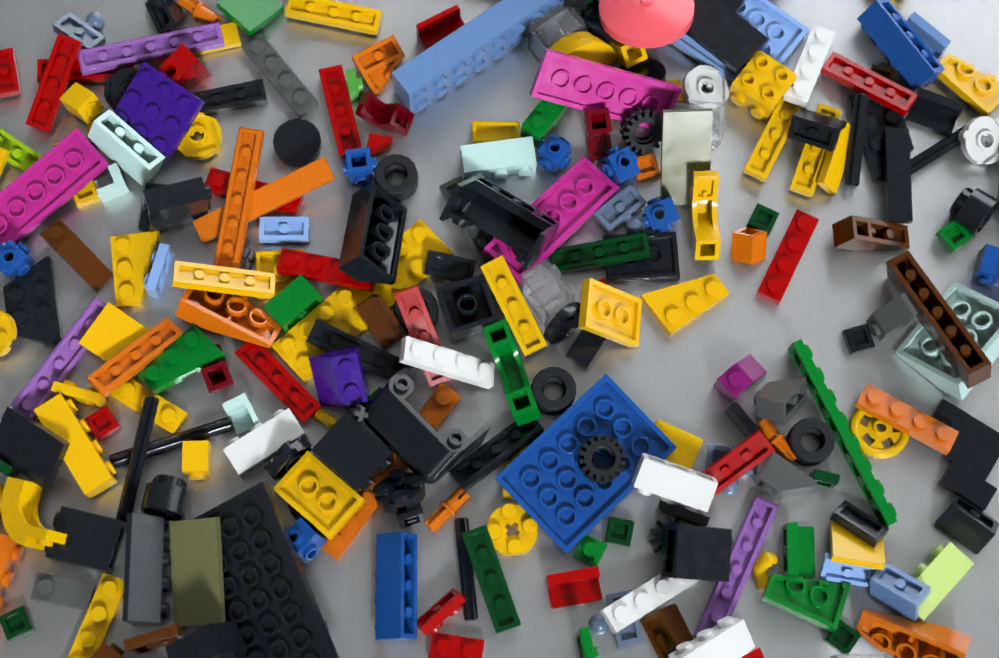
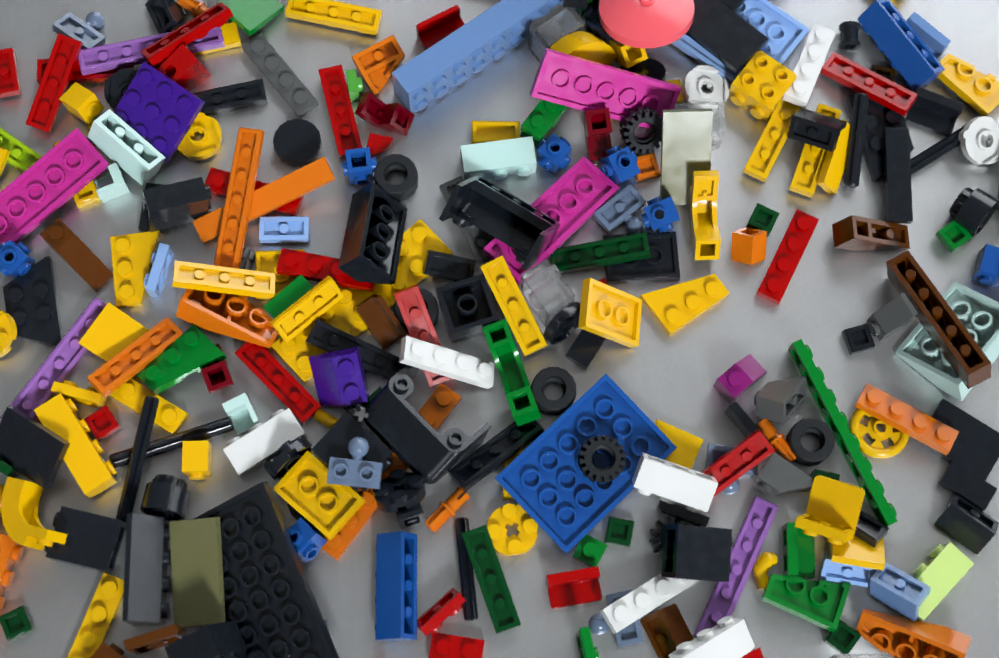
dark grey slope [30,572,96,611] -> none
none -> red plate [140,2,233,66]
none -> yellow tile [270,275,345,343]
none -> sand blue plate [327,437,383,490]
none -> yellow bracket [794,475,865,545]
none -> black bush [839,21,861,52]

